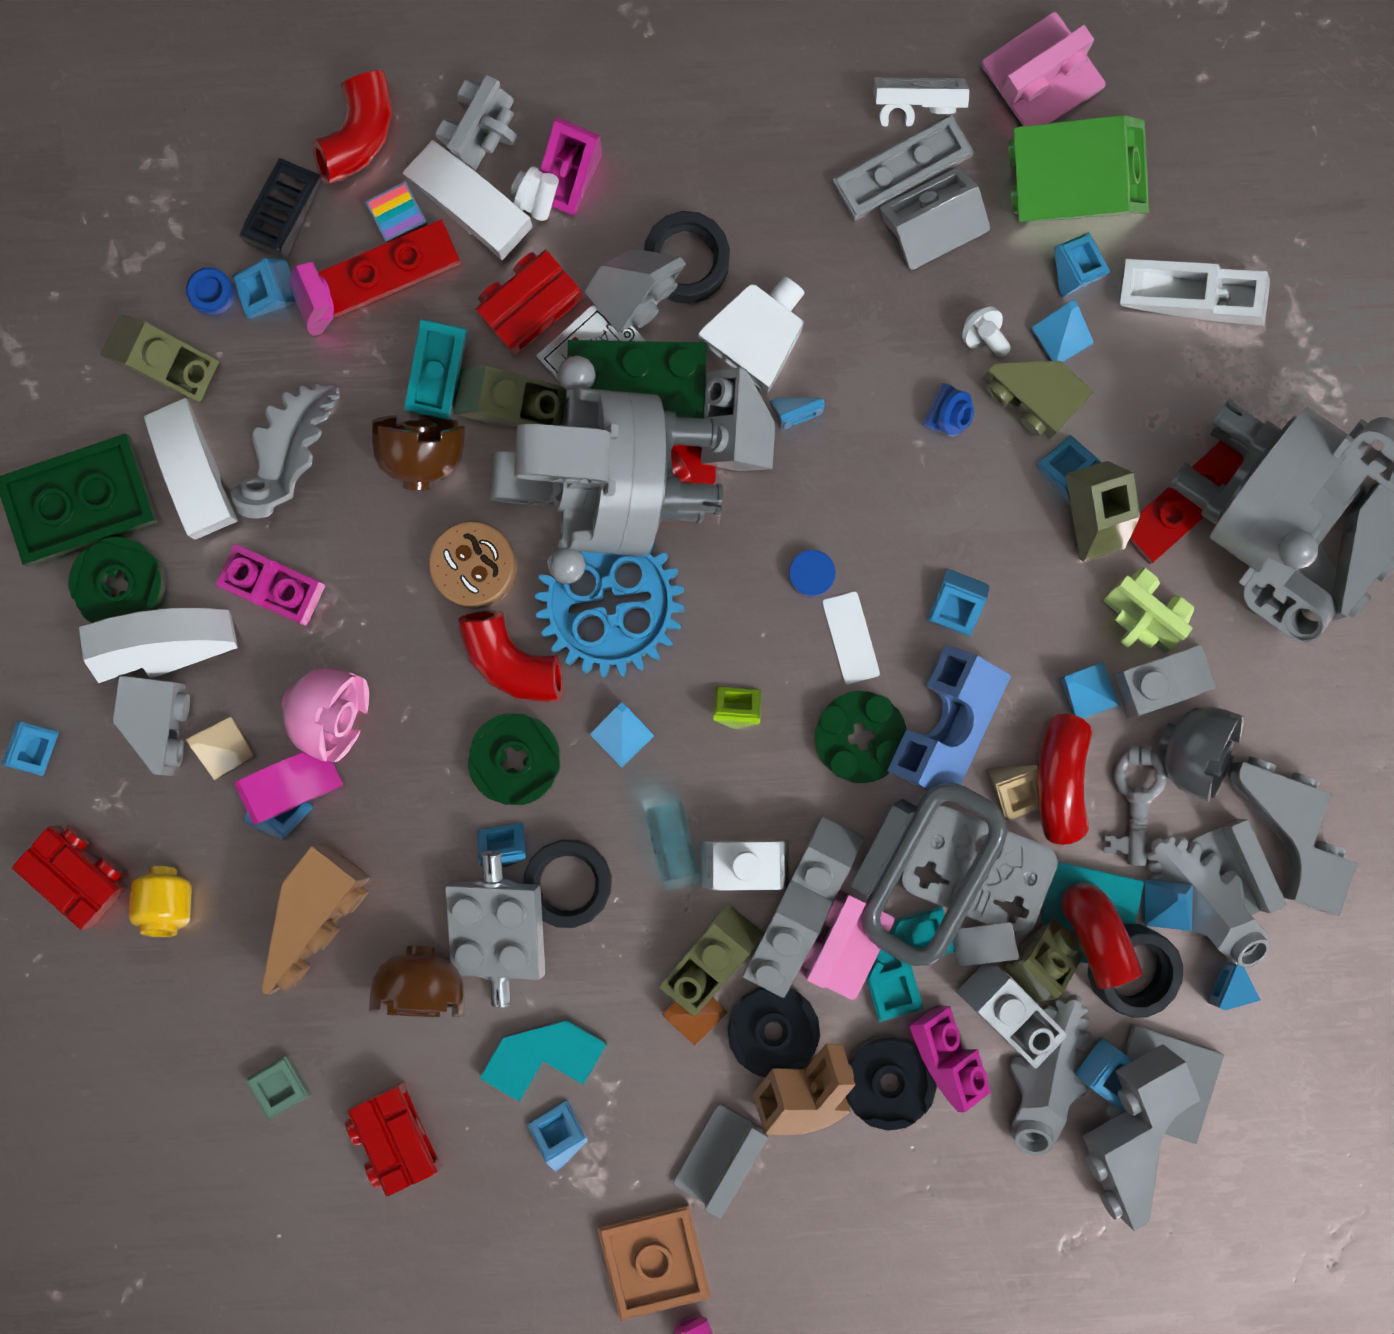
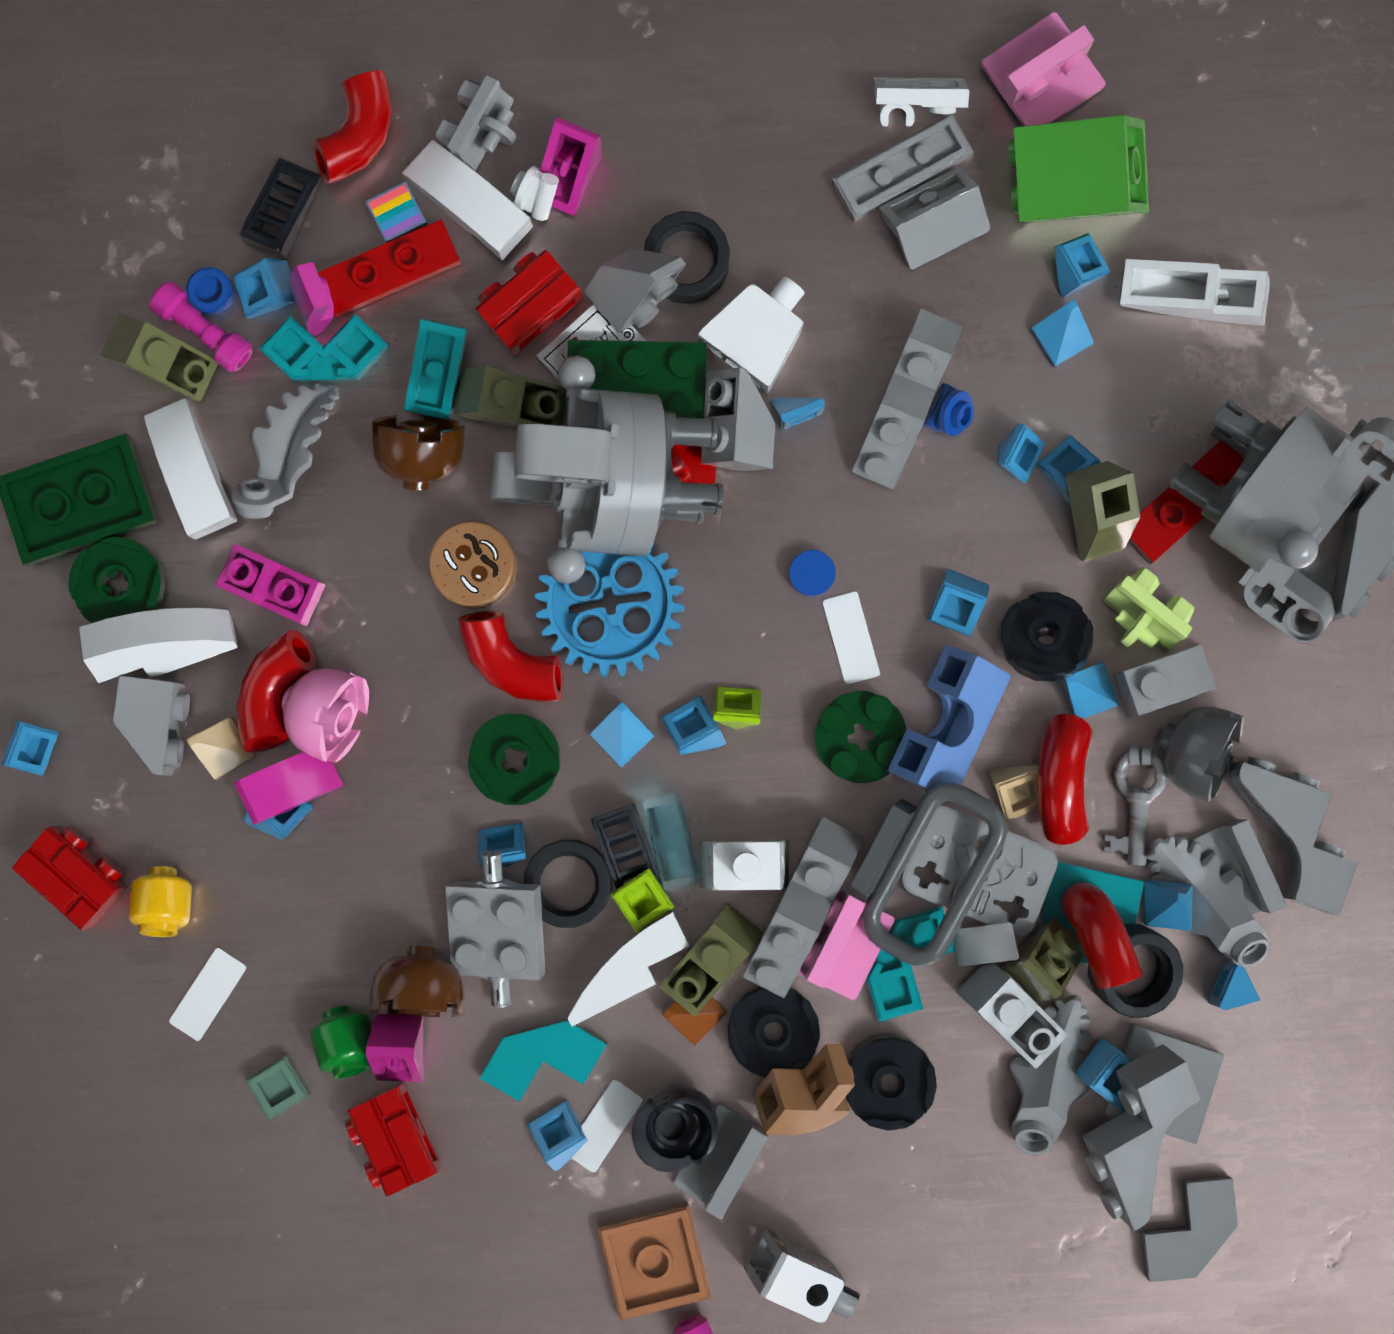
medium nougat slope [261,844,370,995] -> none
dark pink slope [909,1006,991,1112] -> none
white plate [962,307,1011,357] -> none
olive slope [982,361,1094,440] -> none
none -> dark pink piece [149,281,253,372]
none -> white sticker [169,948,246,1041]
none -> red cylinder [236,630,316,752]
none -> teal tile [259,314,390,382]
none -> green head [310,1005,371,1079]
none -> dark pink slope [365,1013,424,1082]
none -> white slope [568,910,690,1027]
none -> white sticker [572,1080,643,1172]
none -> black slope [590,803,666,890]
none -> lime slope [611,868,675,933]
none -> black helmet [632,1086,718,1172]
none -> dark azure slope [660,696,727,755]
none -> light grey torso [744,1227,860,1323]
none -> light grey arch [852,308,963,490]
none -> dark azure slope [998,423,1045,483]
none -> black plate [1000,592,1093,682]
none -> light grey tile [1142,1176,1238,1282]

